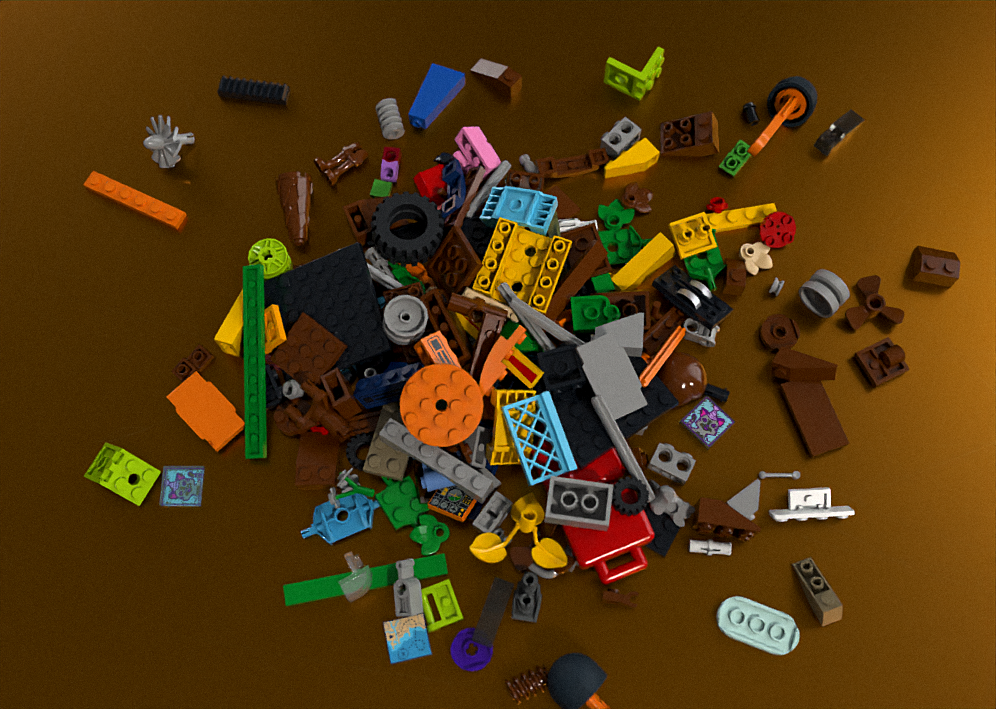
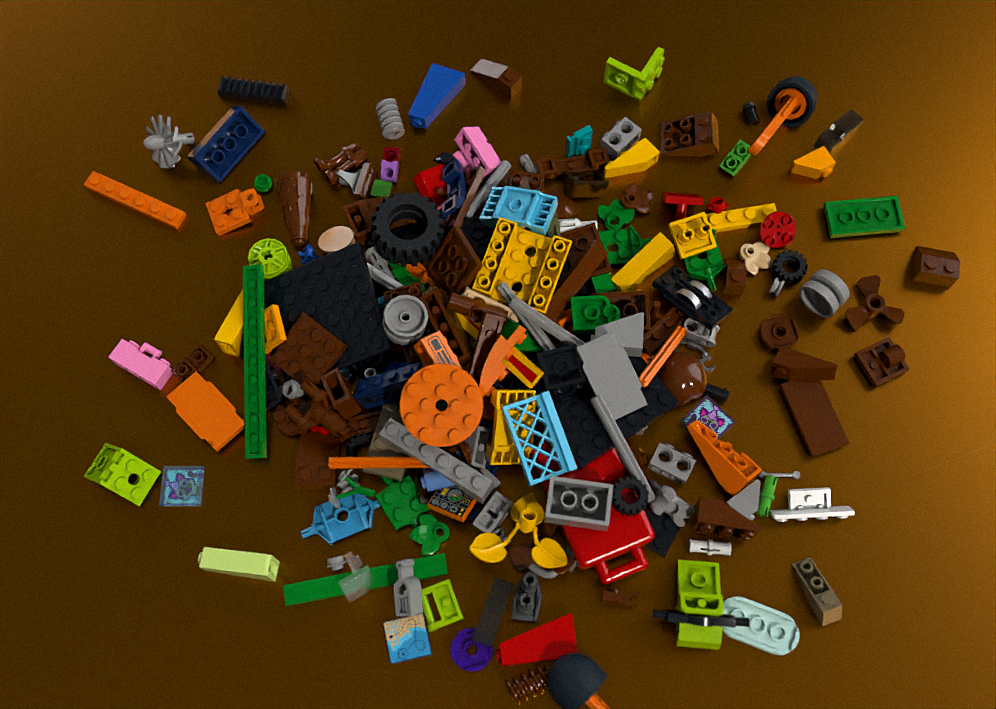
none -> bright pink piece [108,339,173,391]
none -> dark blue slope [187,105,265,183]
none -> yellowish green slope [198,547,280,582]
none -> orange plate [205,189,265,236]
none -> green plate [254,174,272,192]
none -> blue piece [298,244,319,264]
none -> light nougat tile [318,226,355,254]
none -> light grey plate [326,555,346,571]
none -> orange axle [328,456,429,469]
none -> reddish brown piece [337,163,378,200]
none -> red slope [496,613,577,667]
none -> dark brown slope [563,171,609,197]
none -> teal plate [565,125,593,158]
none -> lime piece [652,559,749,650]
none -> flat silver piece [659,339,716,373]
none -> red tile [662,192,703,221]
none -> orange wedge [687,420,762,497]
none -> bright green pin [755,475,778,517]
none -> black tyre [771,250,808,286]
none -> light orange slope [789,146,836,179]
none -> green plate [823,196,906,238]

